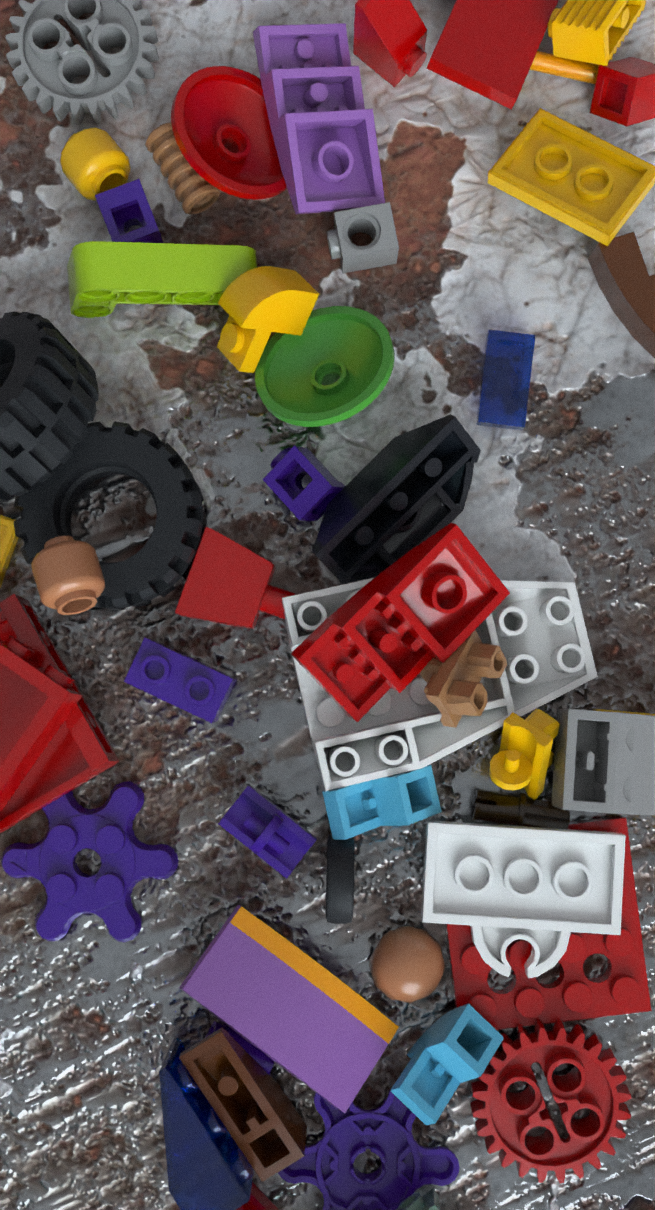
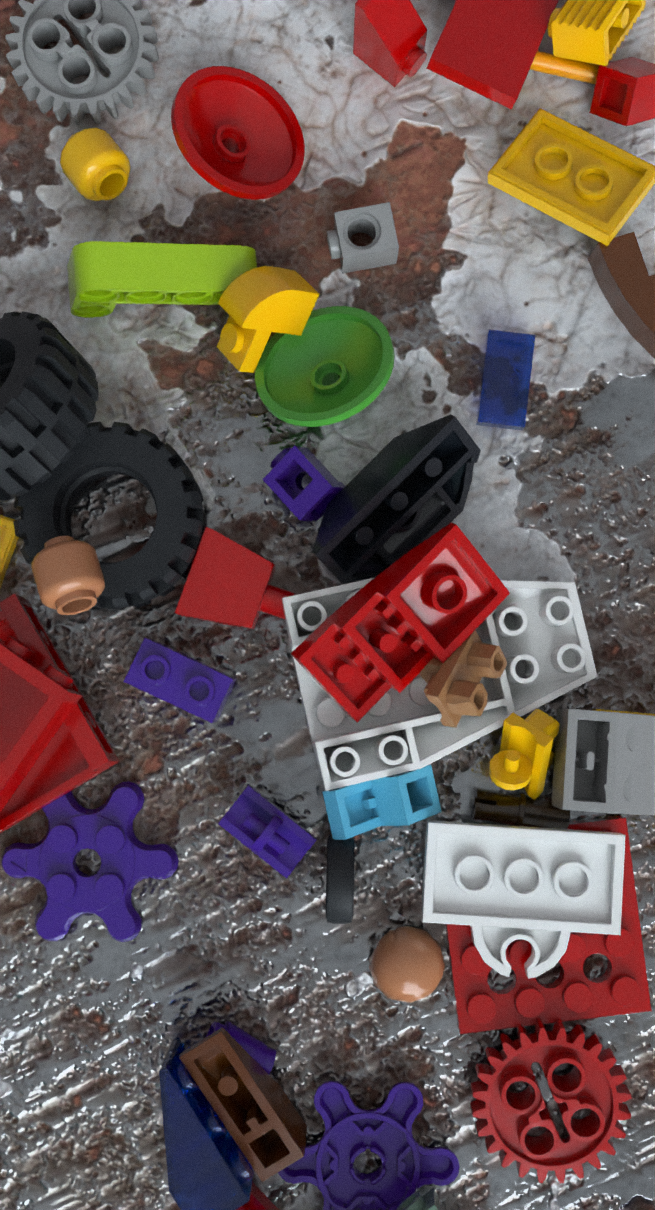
dark purple brick [95,179,164,243] -> none
medium nougat piece [145,122,220,214] -> none
medium lavender slope [179,905,399,1113] -> none
medium lavender slope [253,23,385,215] -> none
medium azure brick [390,1003,504,1126] -> none

